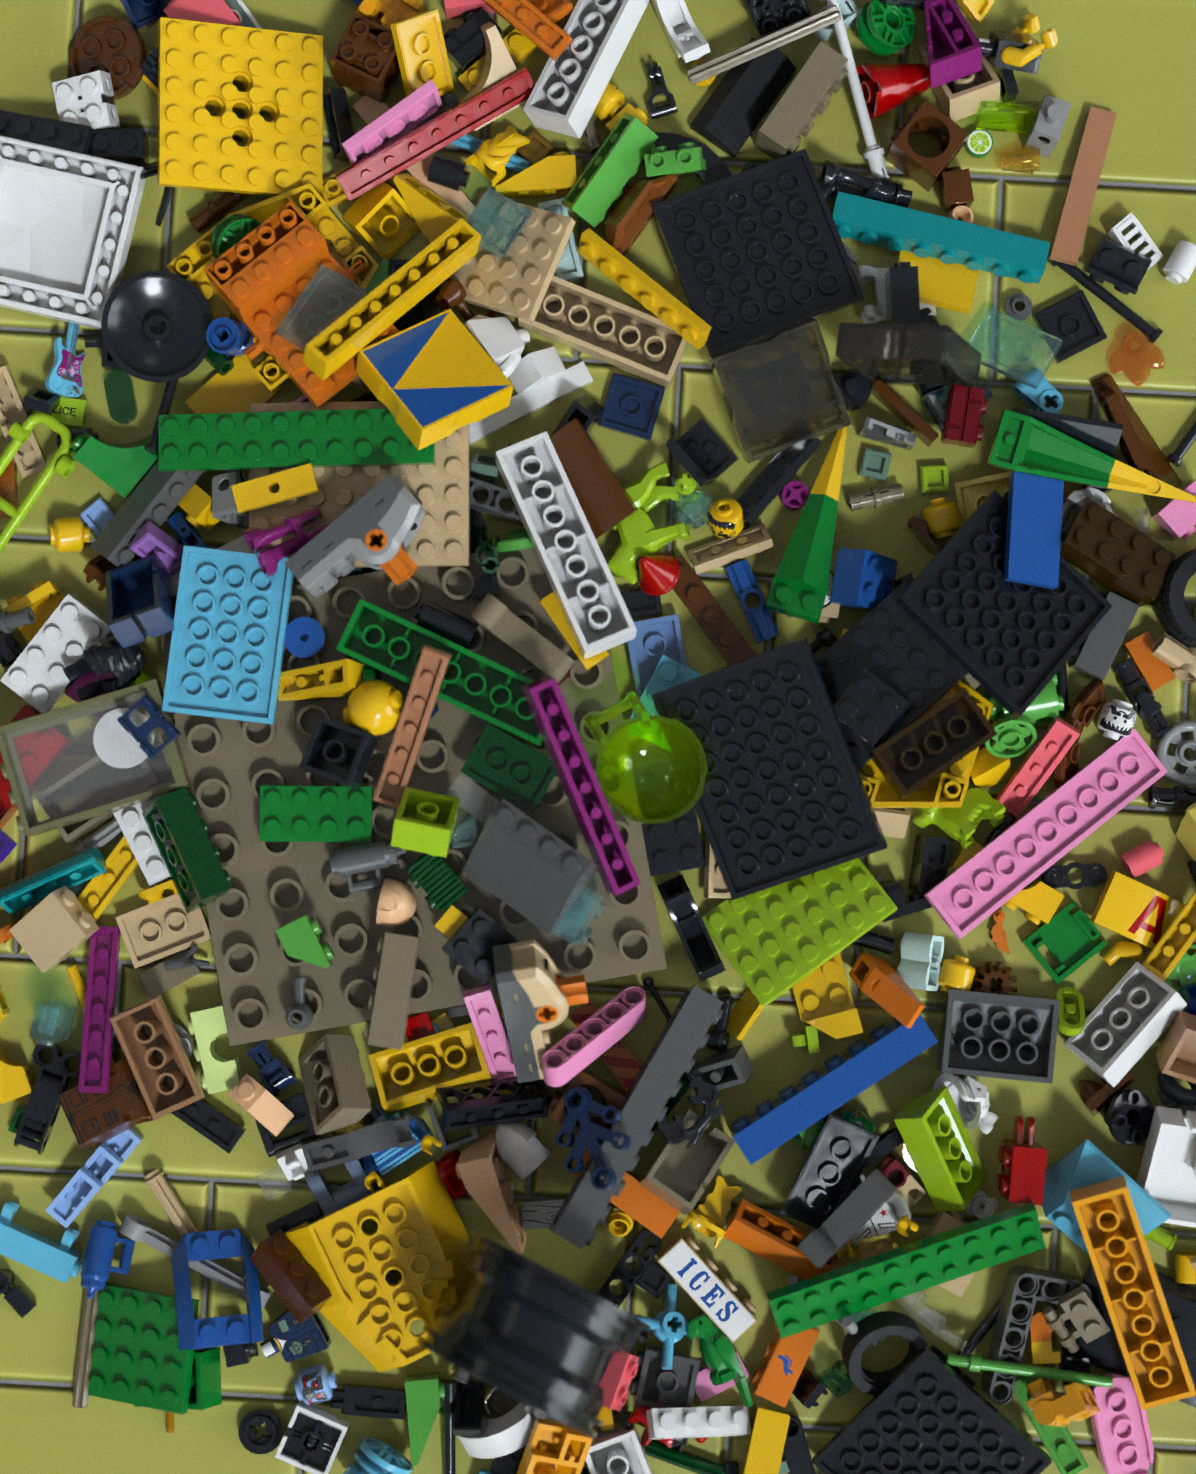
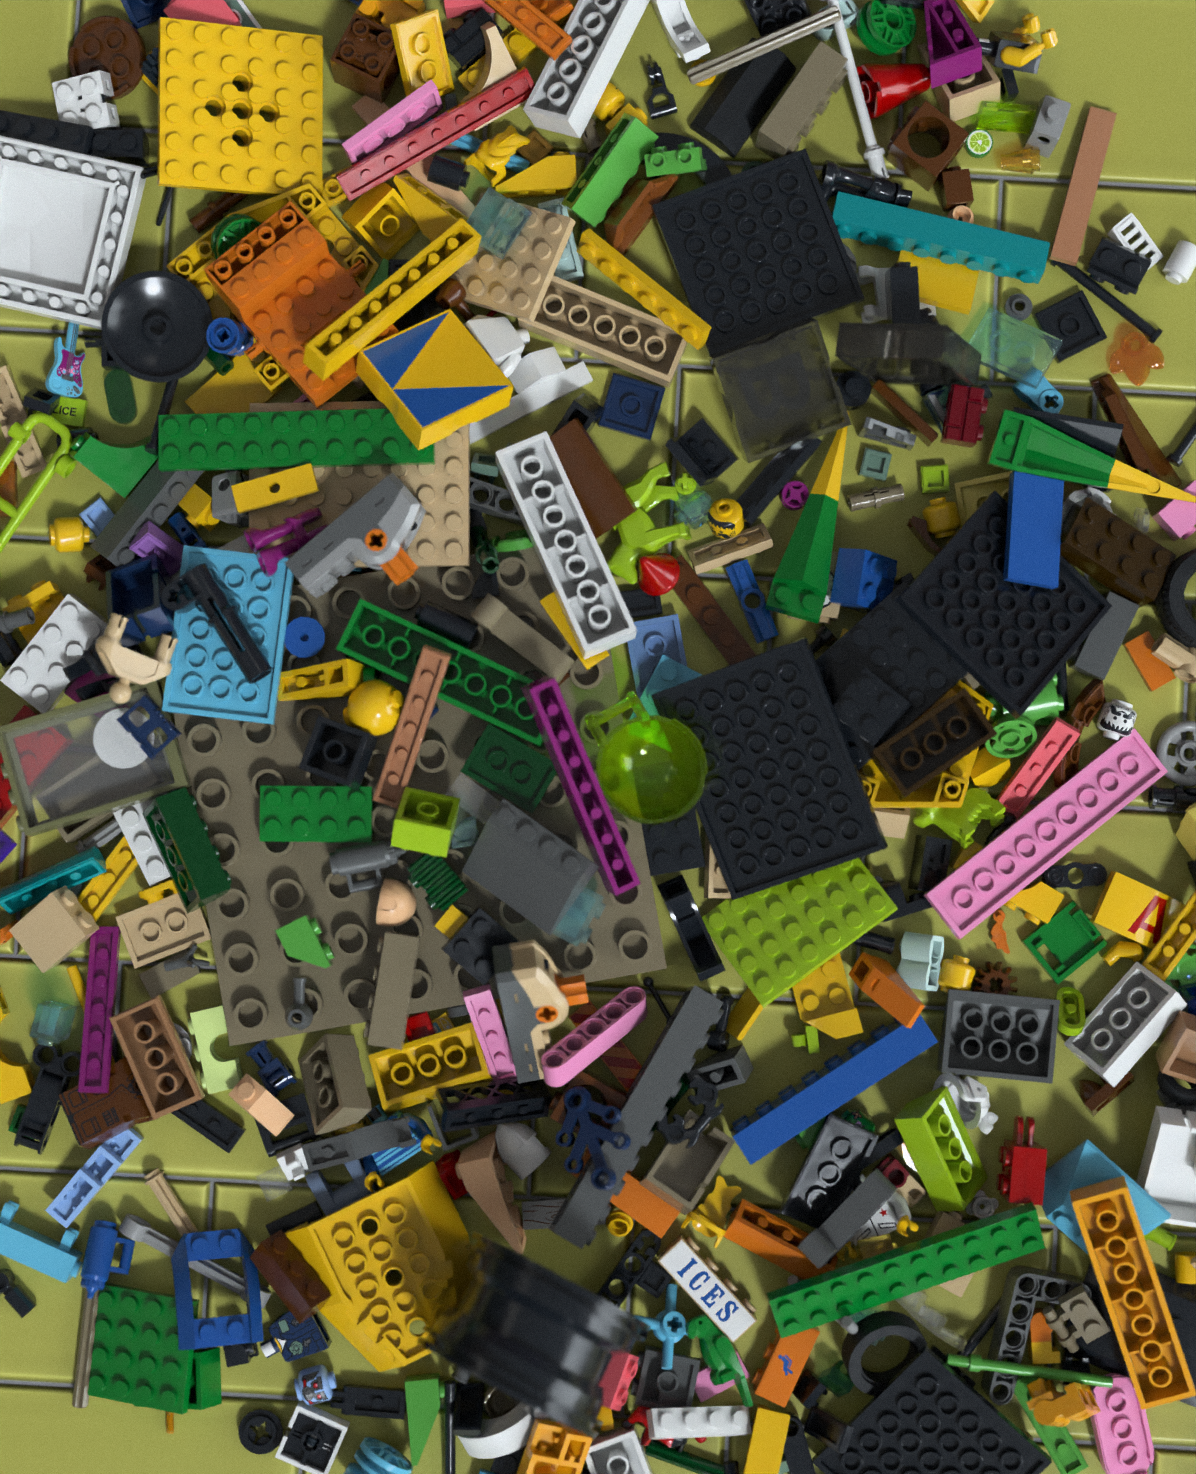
clear light blue tile [276,264,369,351] -> none
black piece [323,88,355,162] -> none
black plate [1103,1089,1155,1146] -> none
black piece [1111,656,1174,739] -> none
coral brick [1119,840,1164,879] -> none
none -> tan connector [95,613,179,704]
none -> black piece [161,563,273,684]
none -> black tile [804,1405,854,1454]

